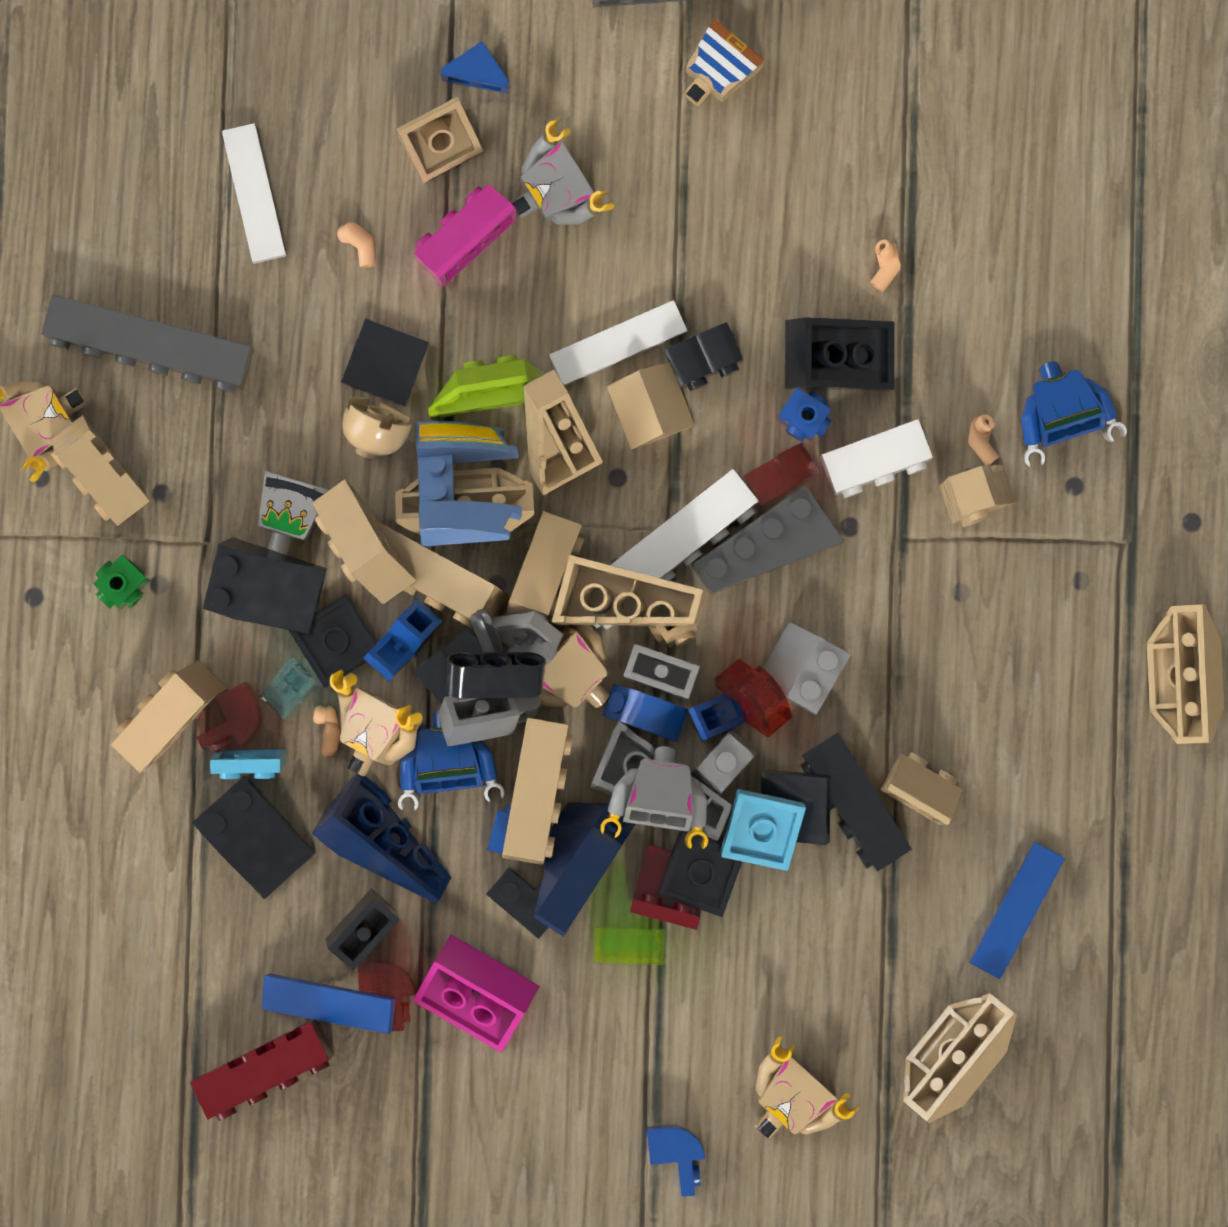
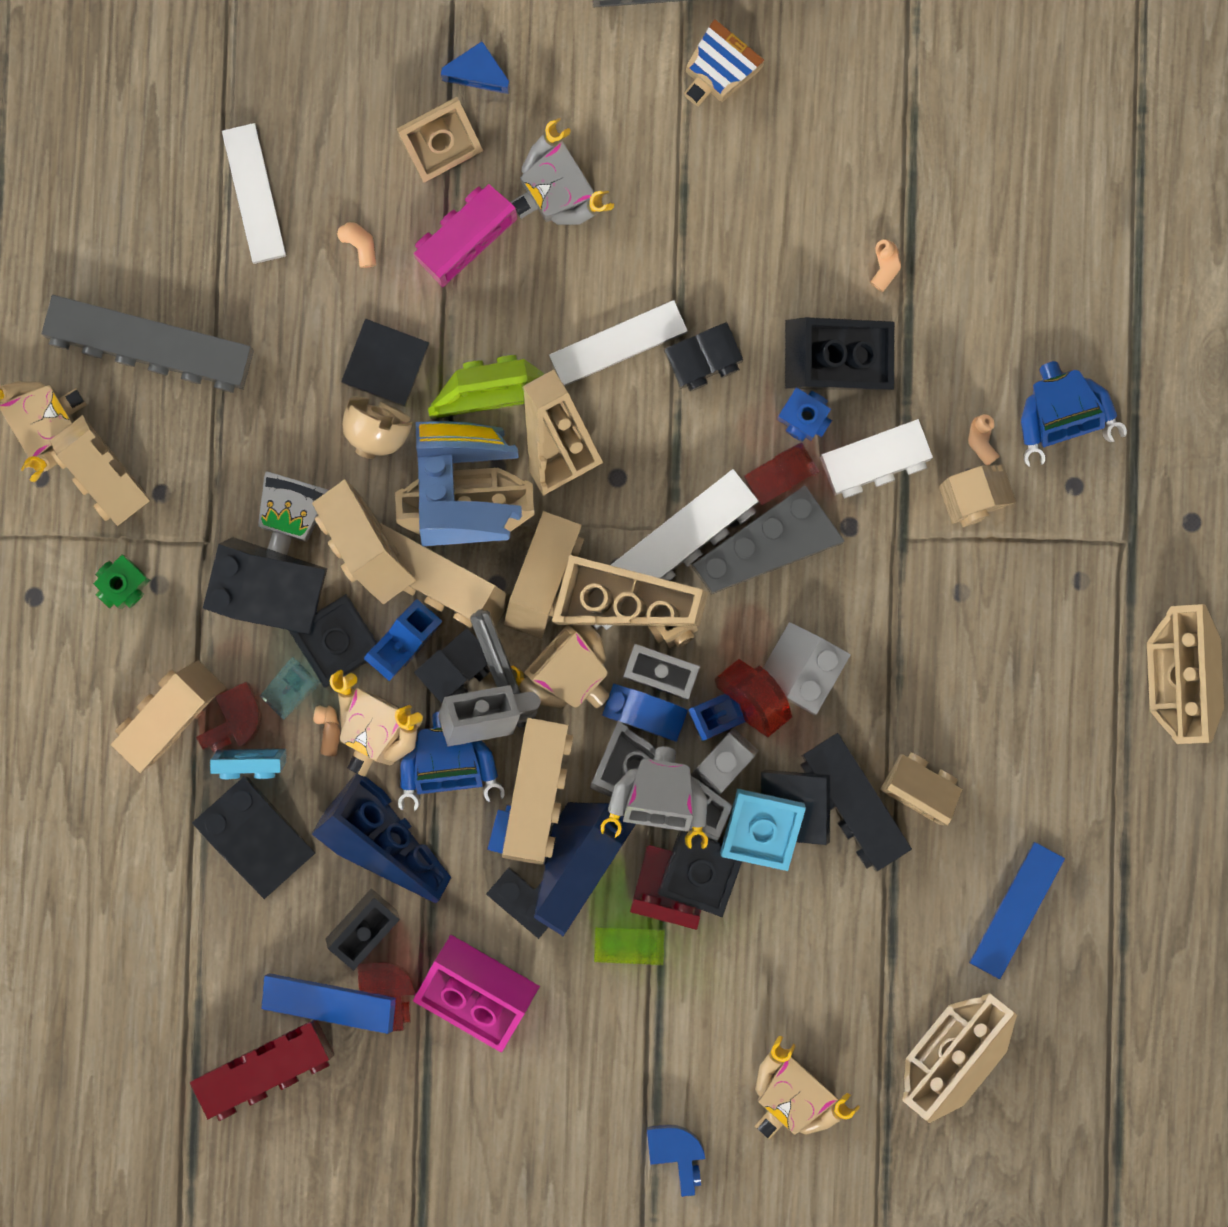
black beam [443,652,546,698] -> none
light grey bracket [492,611,563,664] -> none
tan slope [607,362,695,450] -> none

